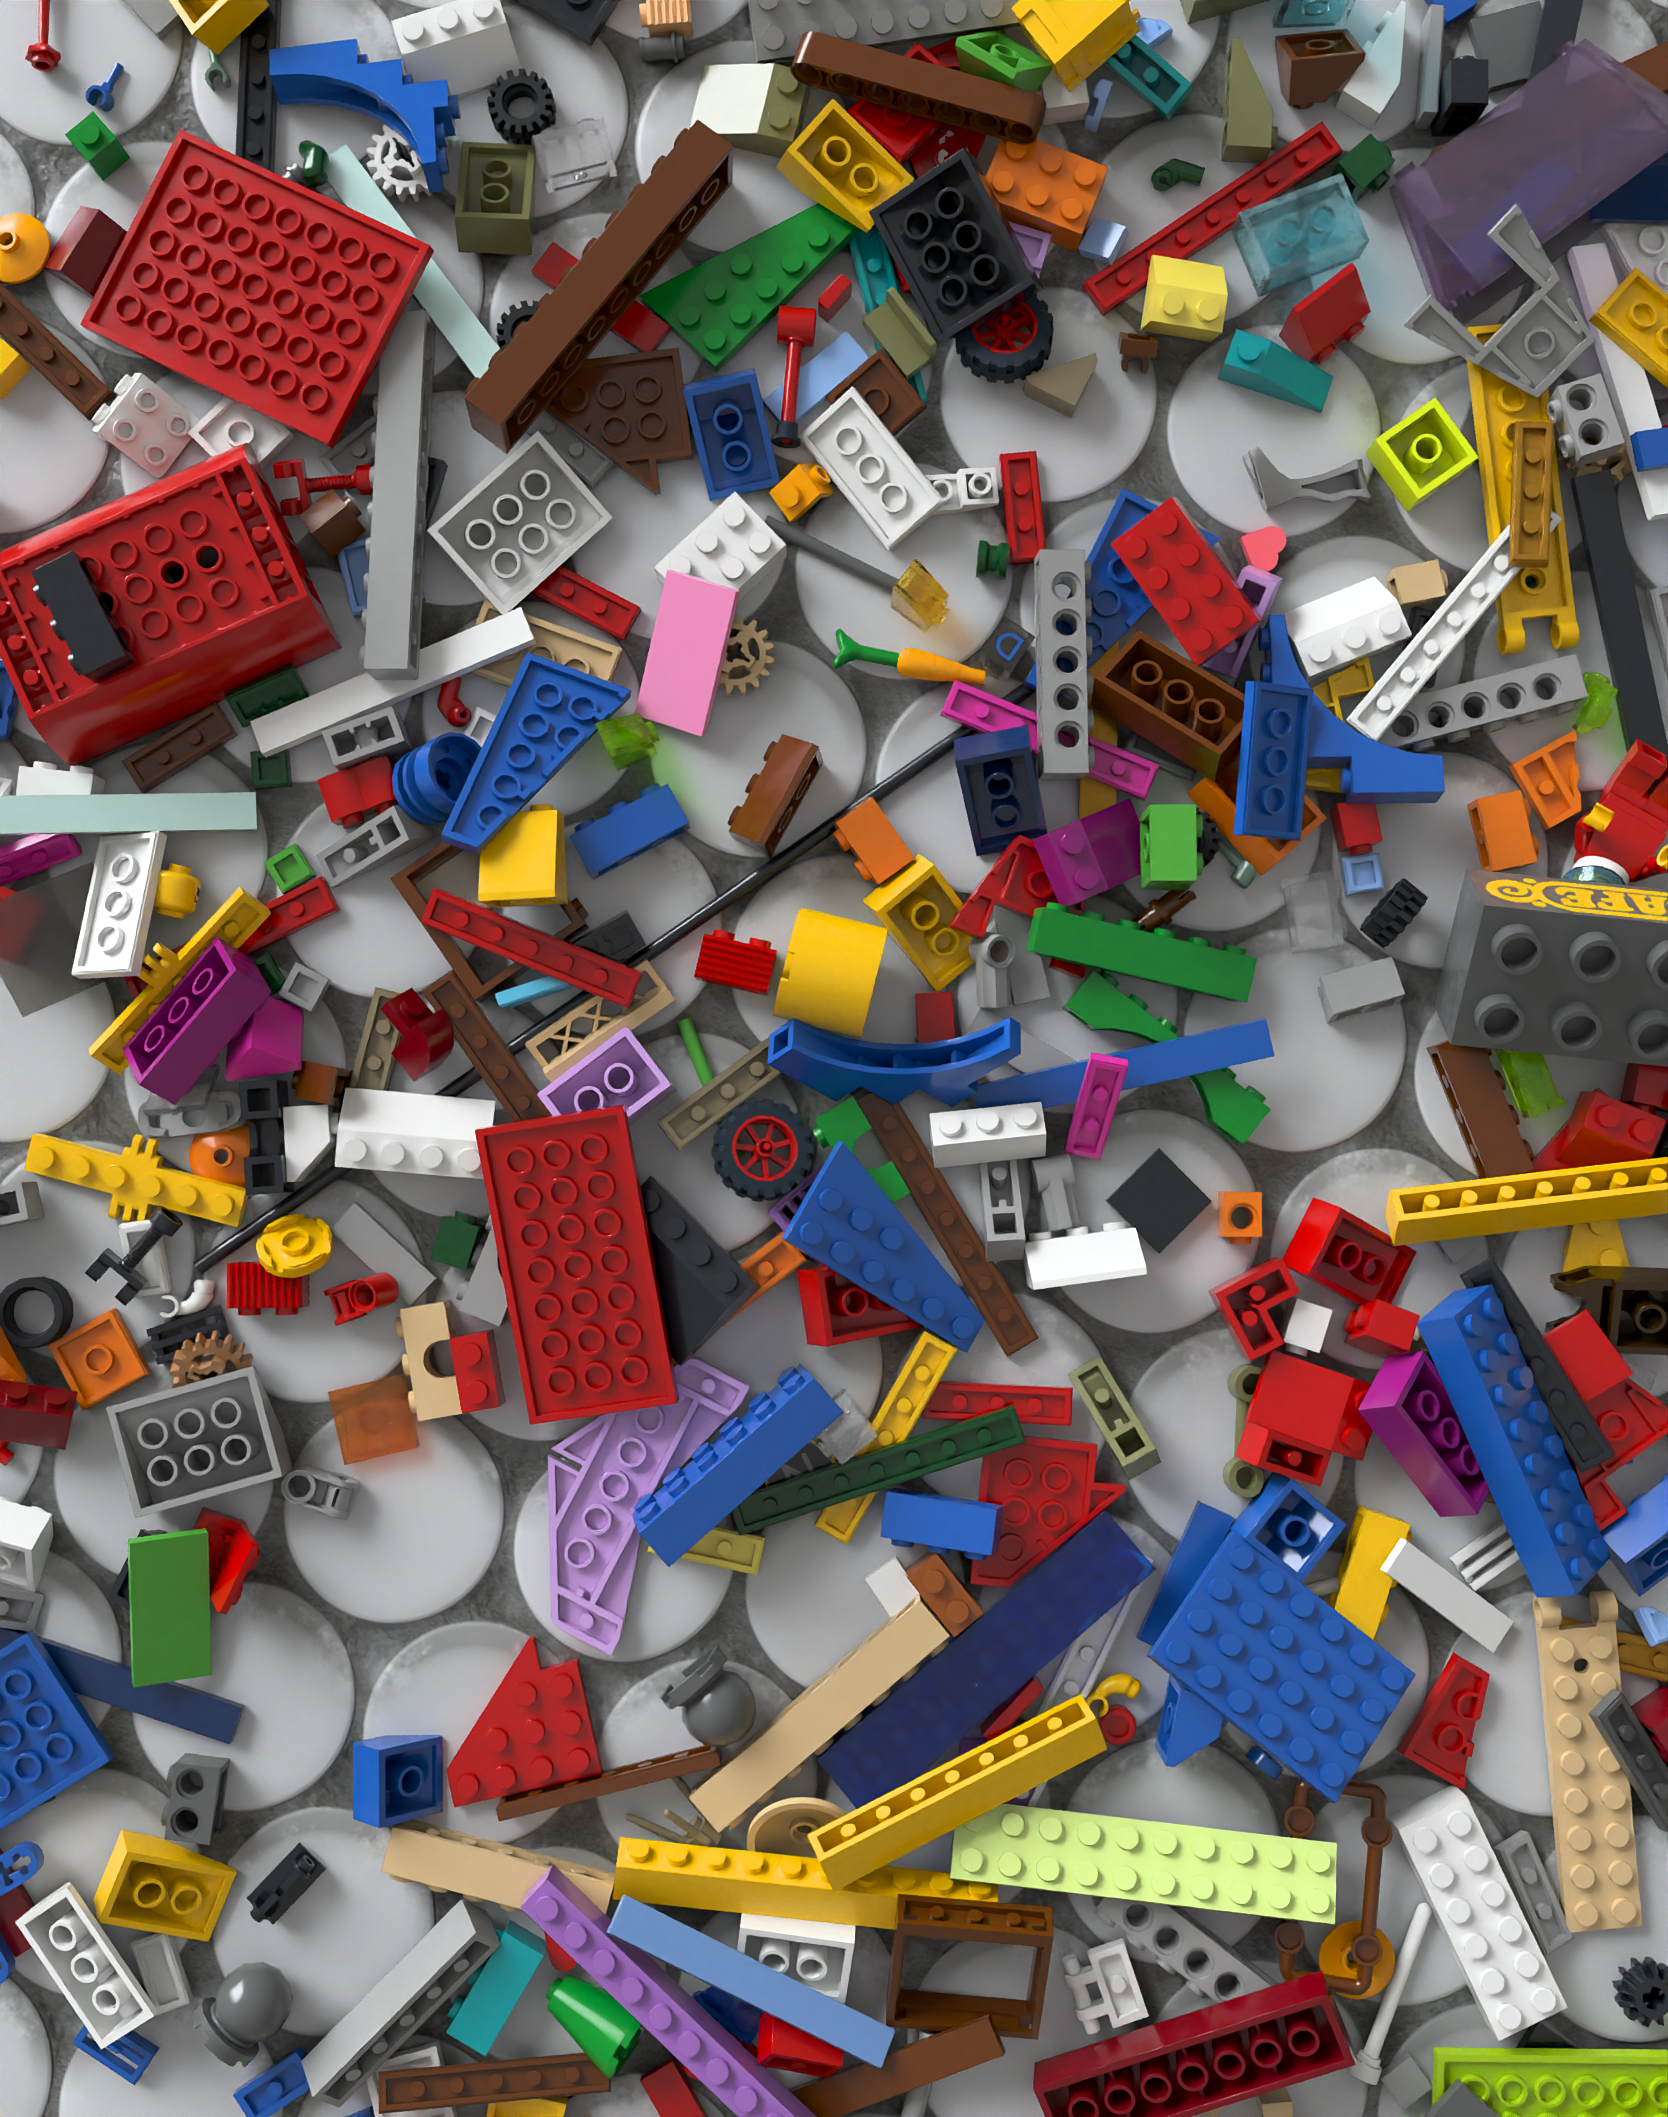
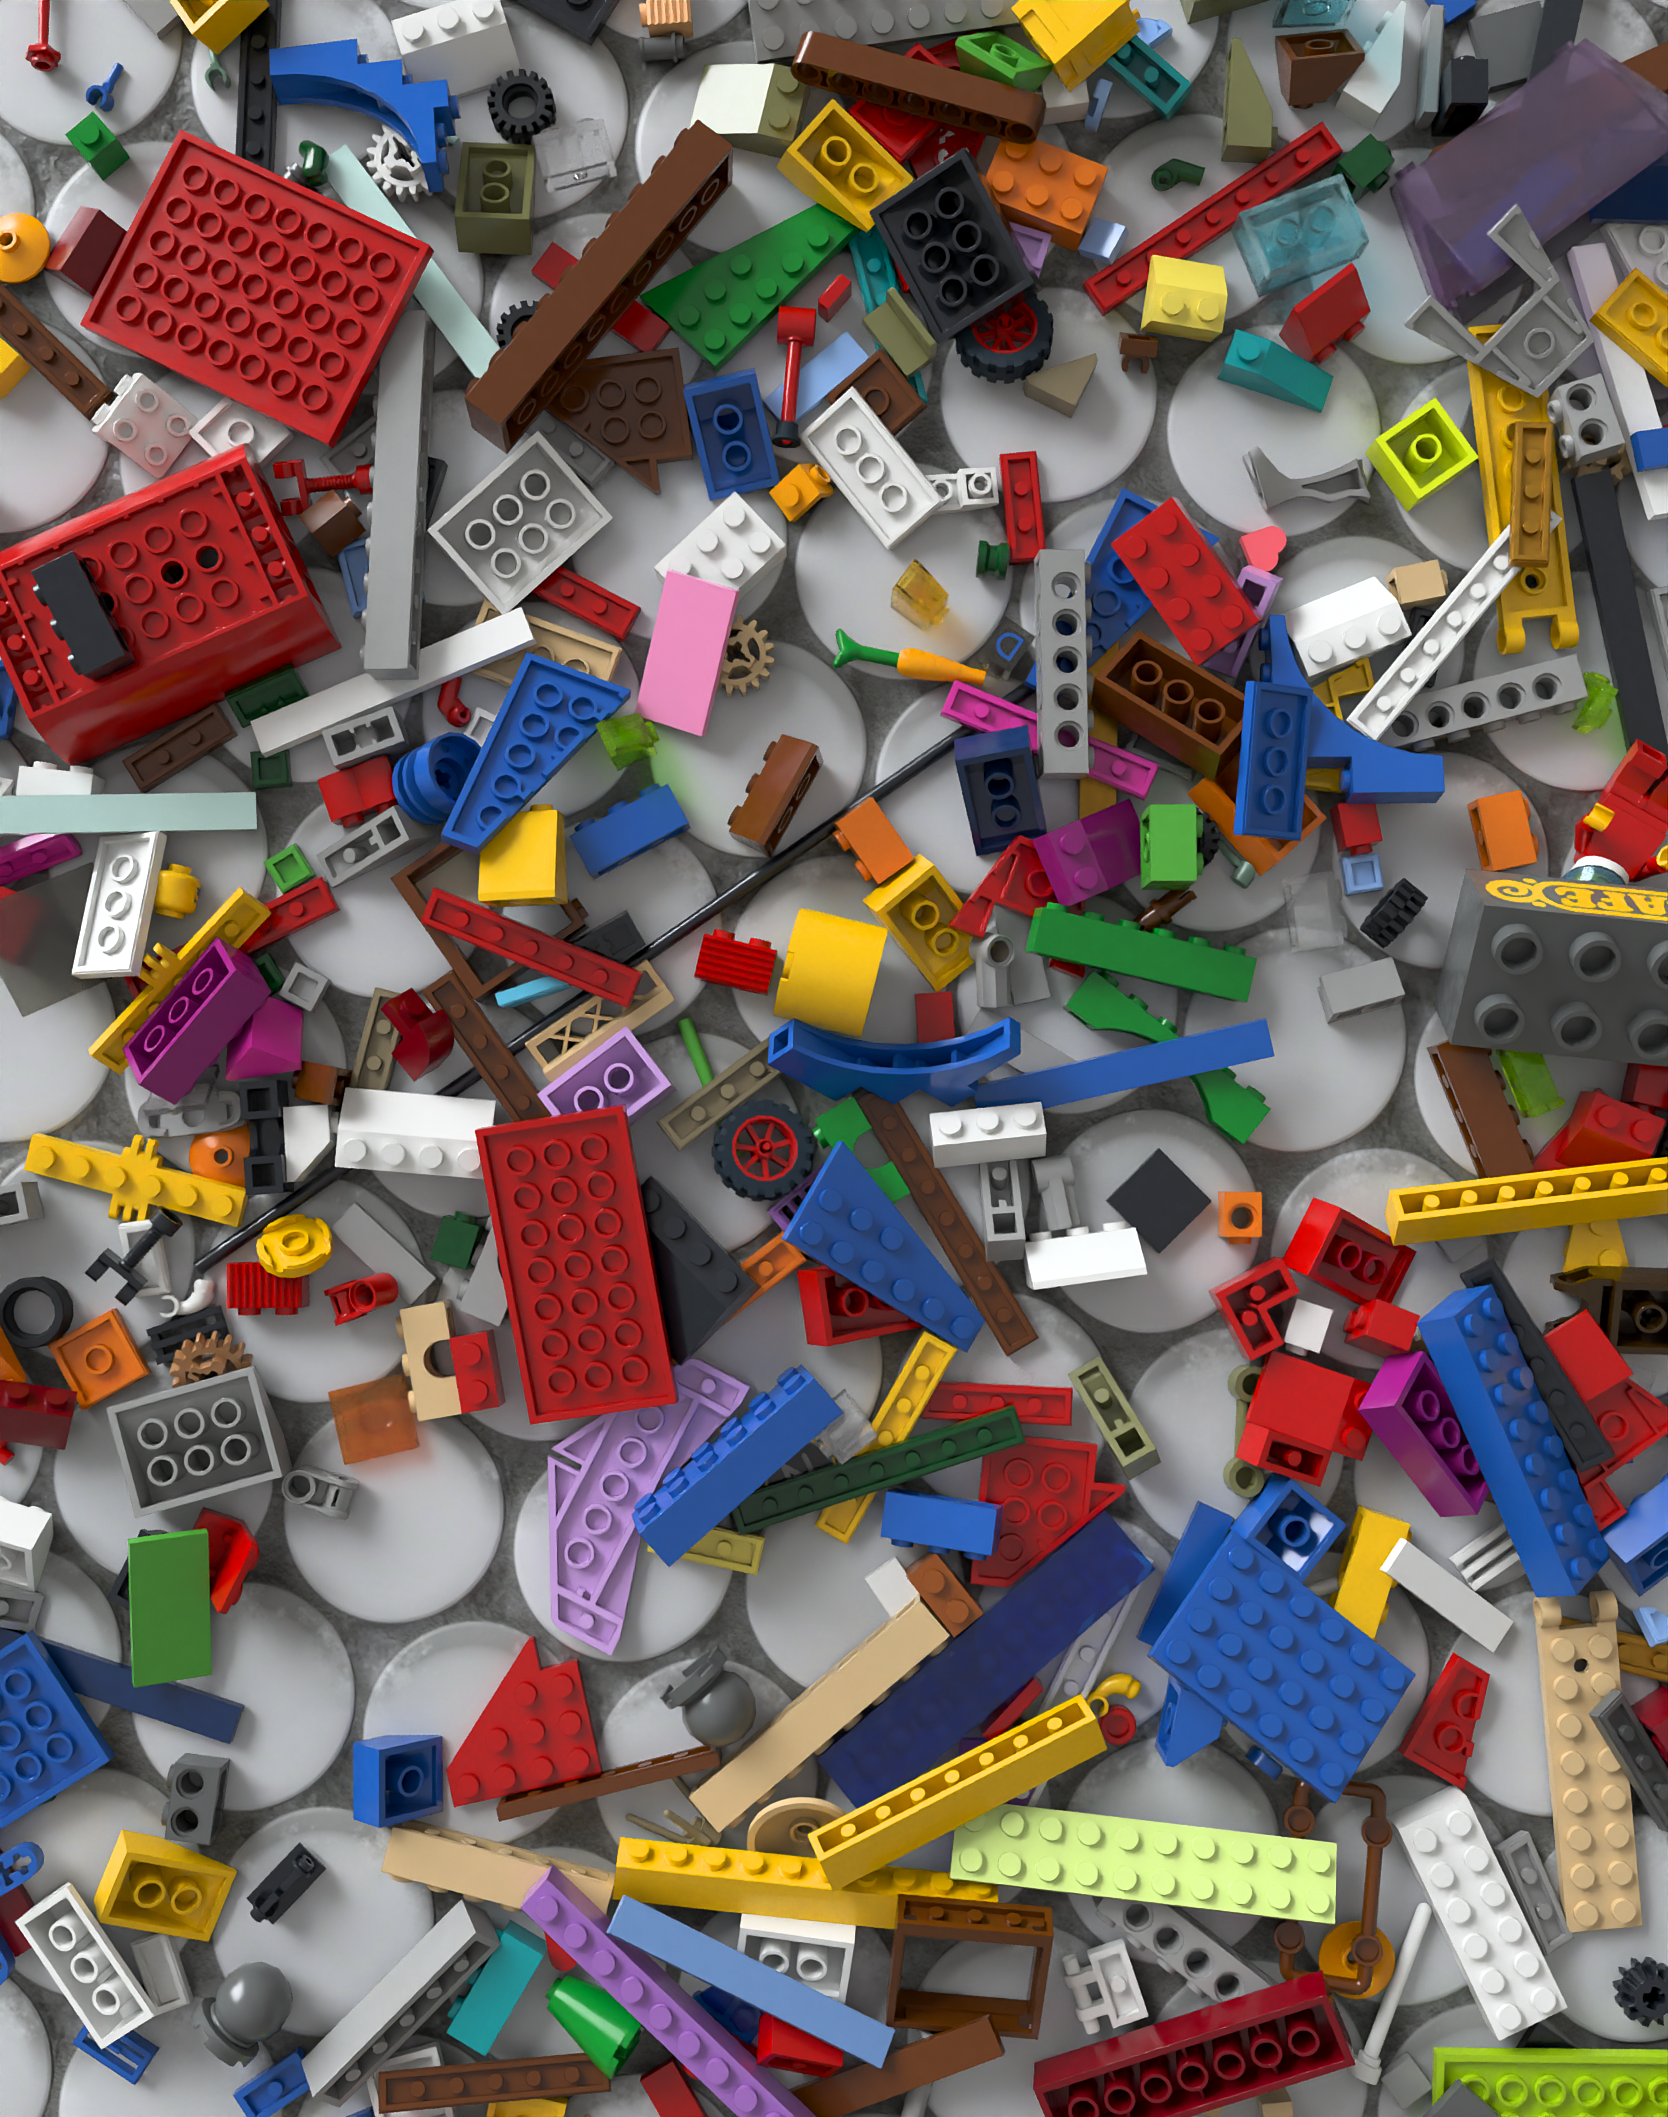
dark grey bar [765,515,899,593] -> none
dark pink tile [1064,1052,1128,1160] -> none
orange wing [1508,730,1582,830] -> none

